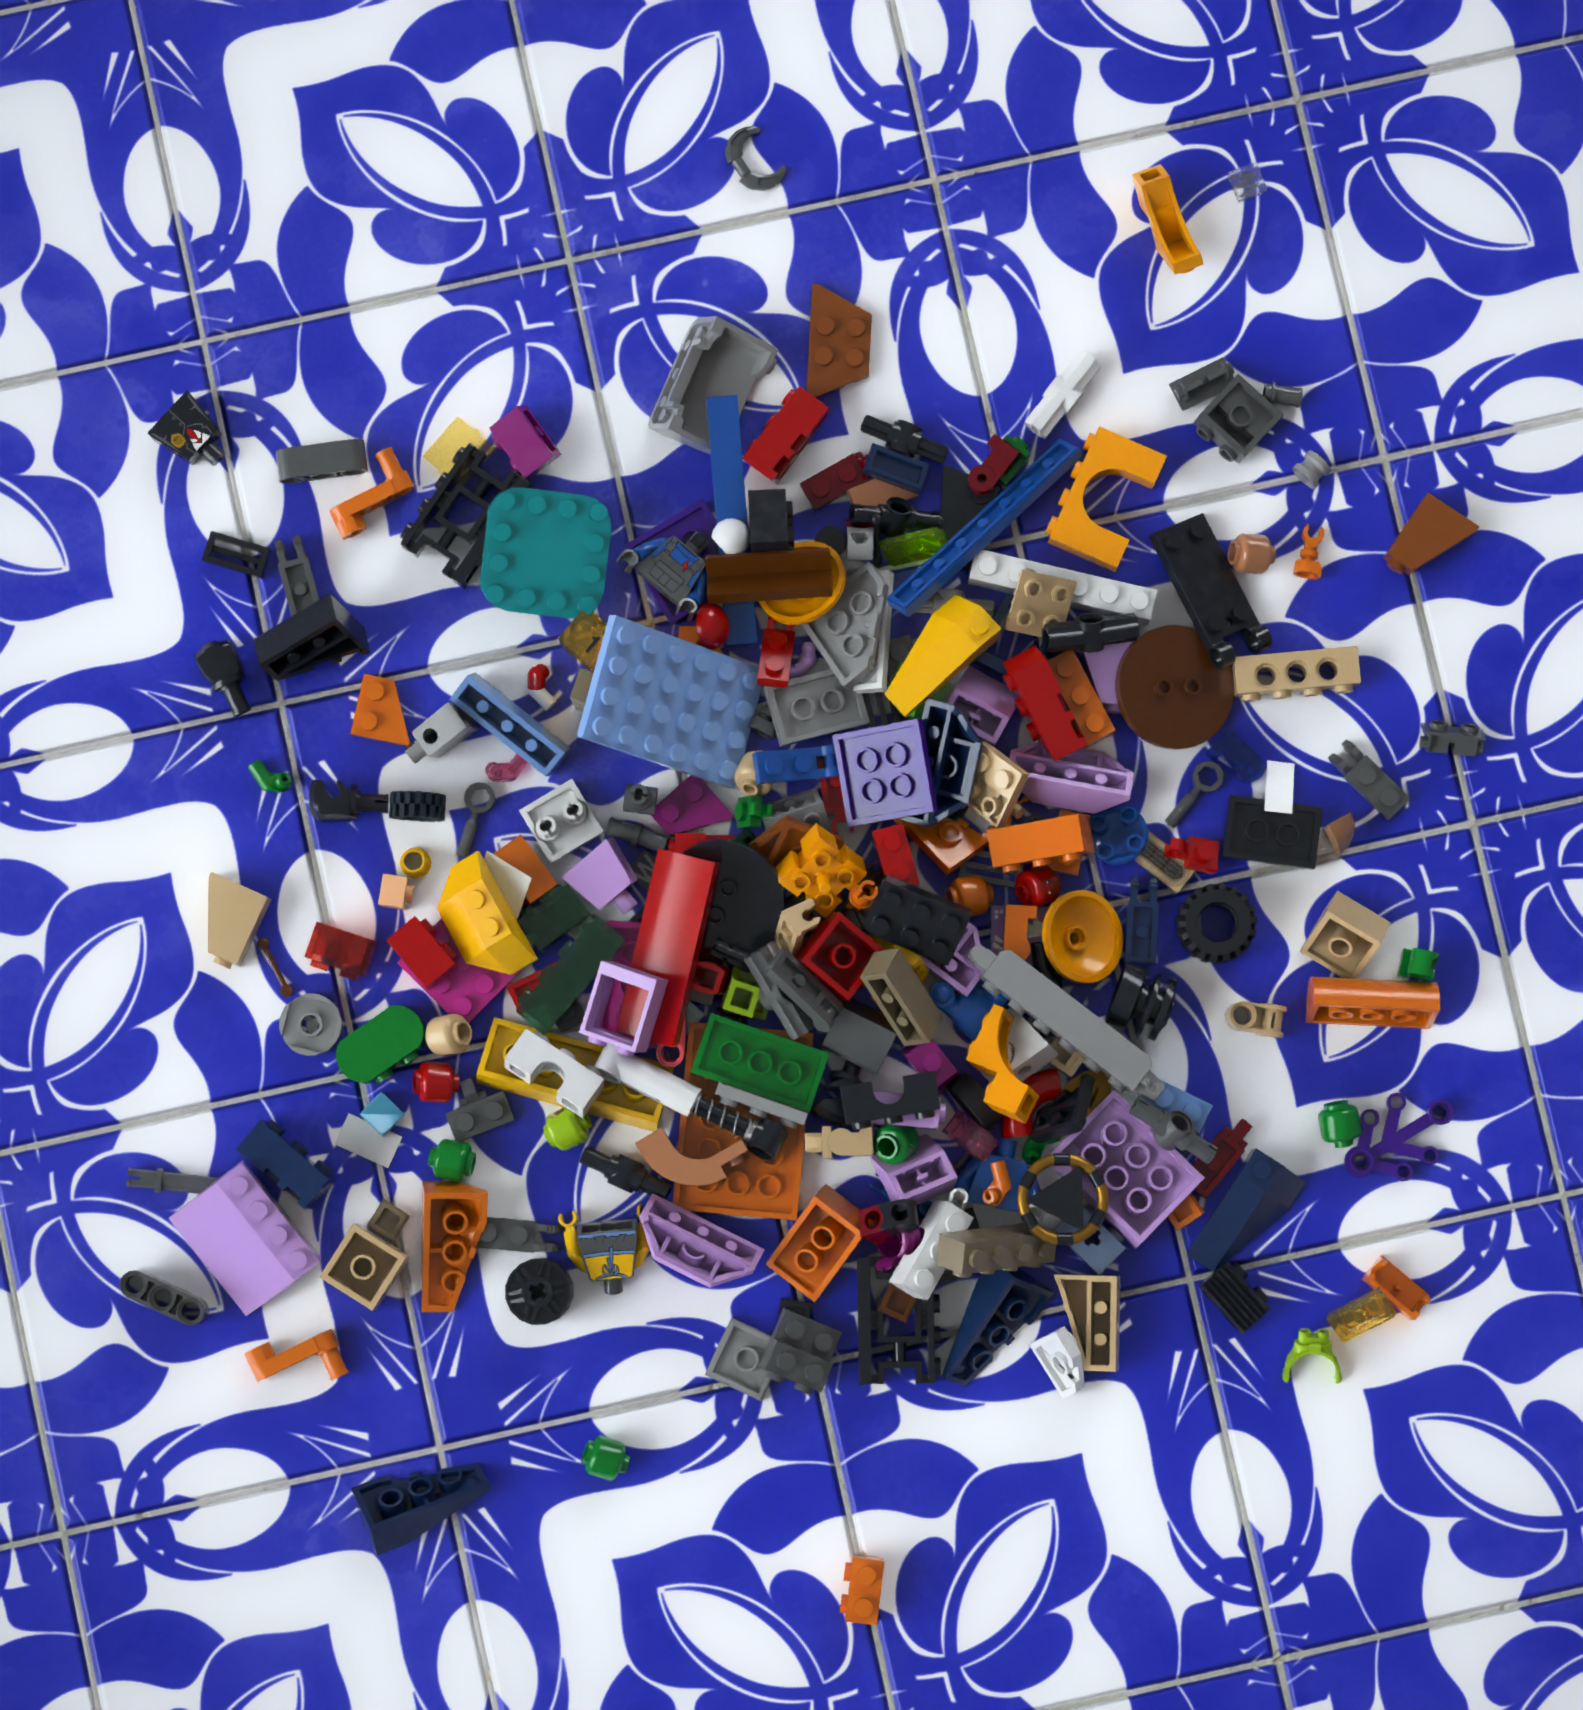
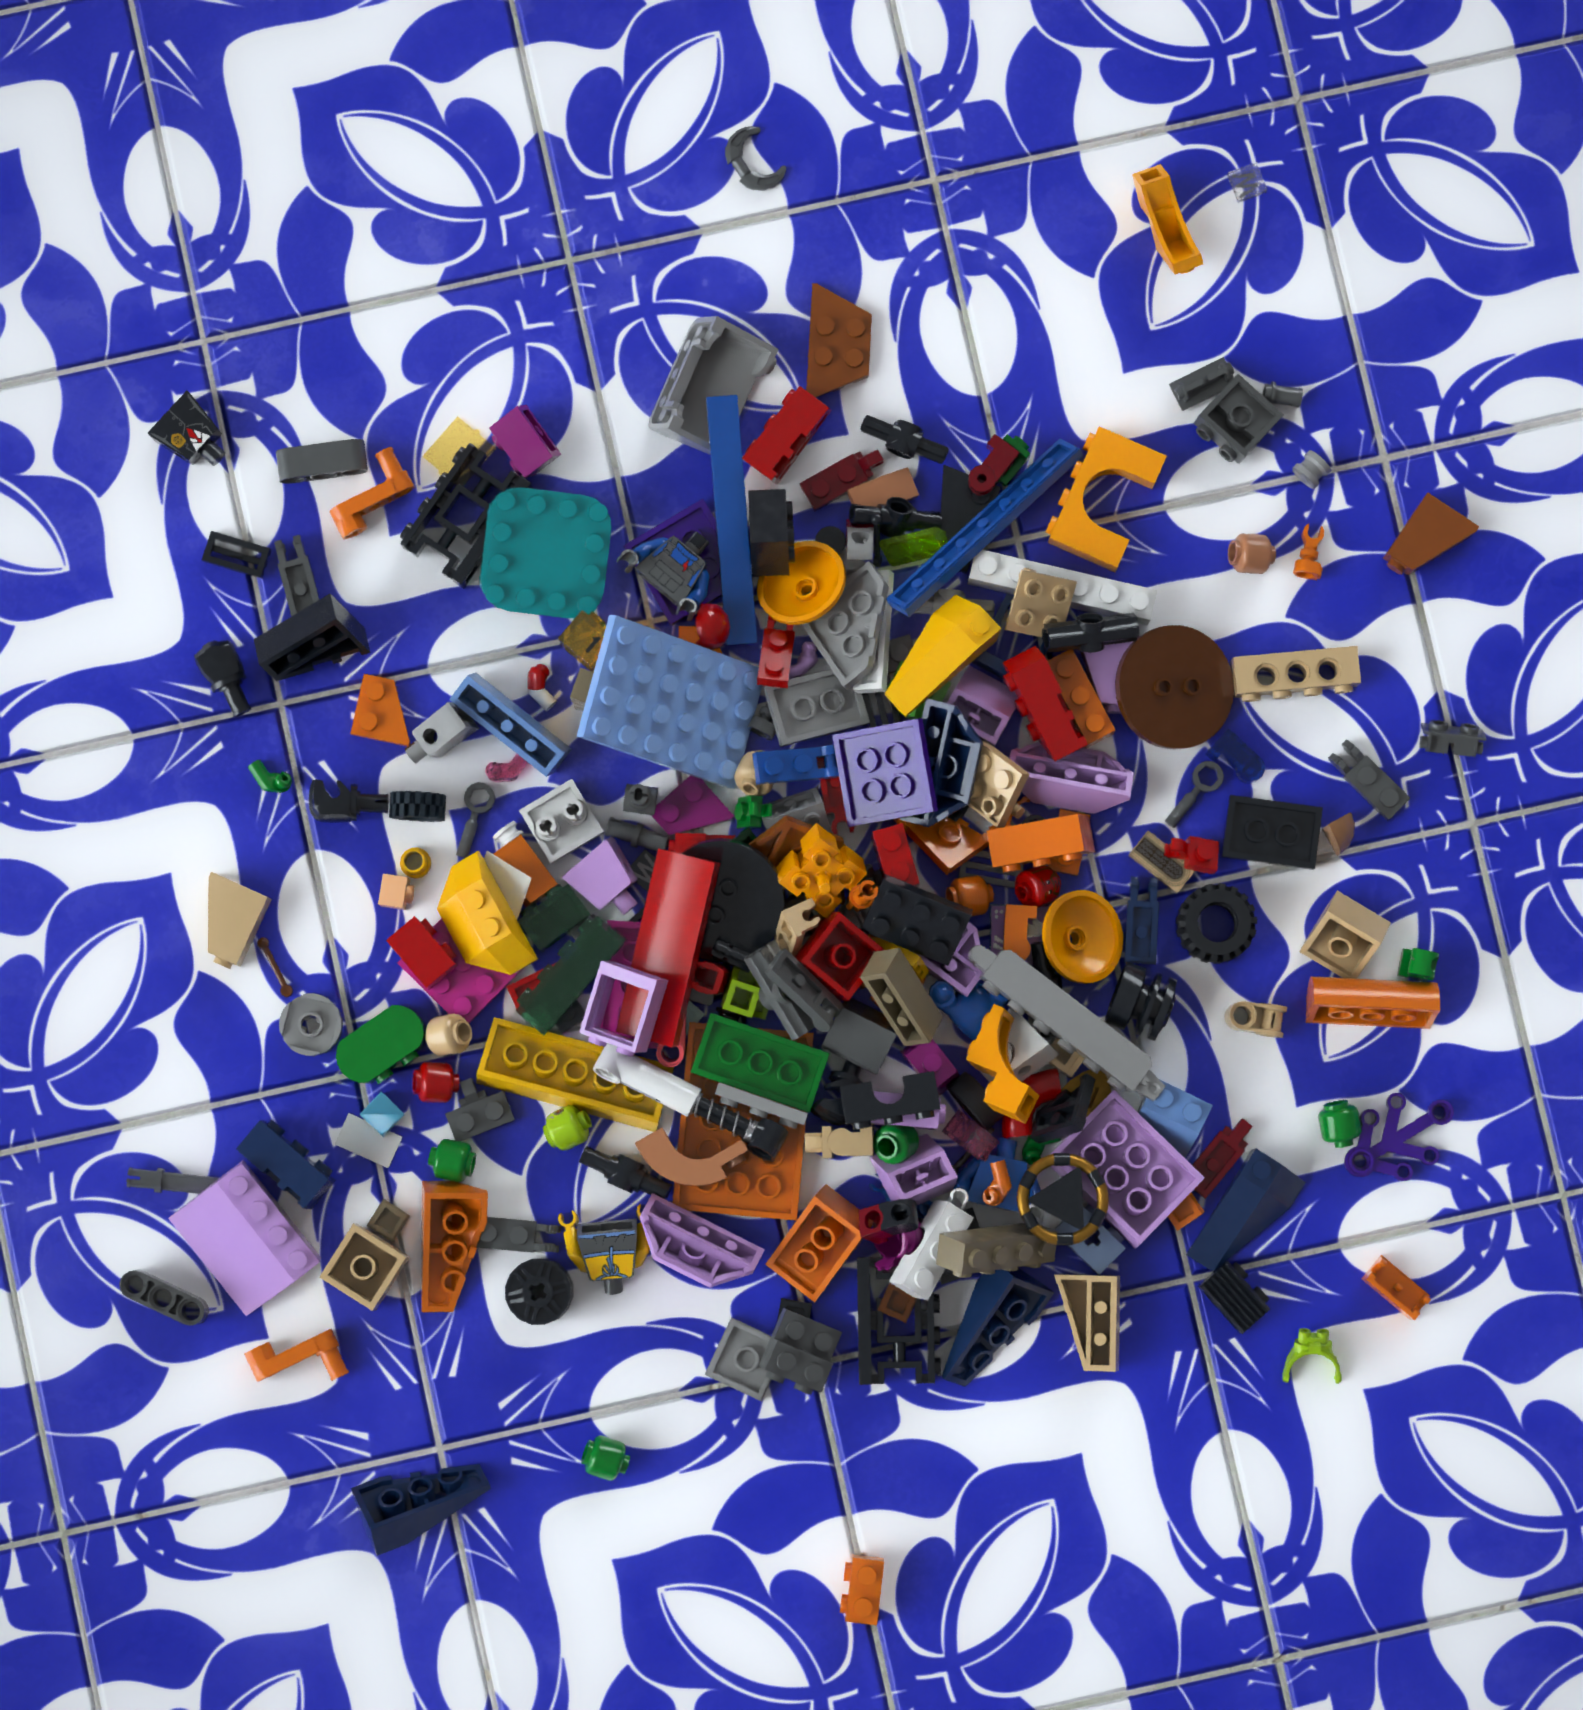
clear red brick [304,921,378,981] -> none
white arch [504,1029,604,1118] -> none
reddish brown panel [705,548,833,604] -> none
white piece [711,518,750,554] -> none
dark blue tile [862,443,930,495] -> none
white piece [1024,350,1101,439] -> none
white plate [1029,1326,1085,1398] -> none
blue dish [1090,806,1149,865] -> none
dark grey pin [1129,1096,1218,1164] -> none
black hinge [1149,513,1272,669] -> none
white sticker [1264,760,1295,814] -> none
clear yellow plate [1326,1287,1397,1343] -> none
none -> white bush [493,821,524,848]

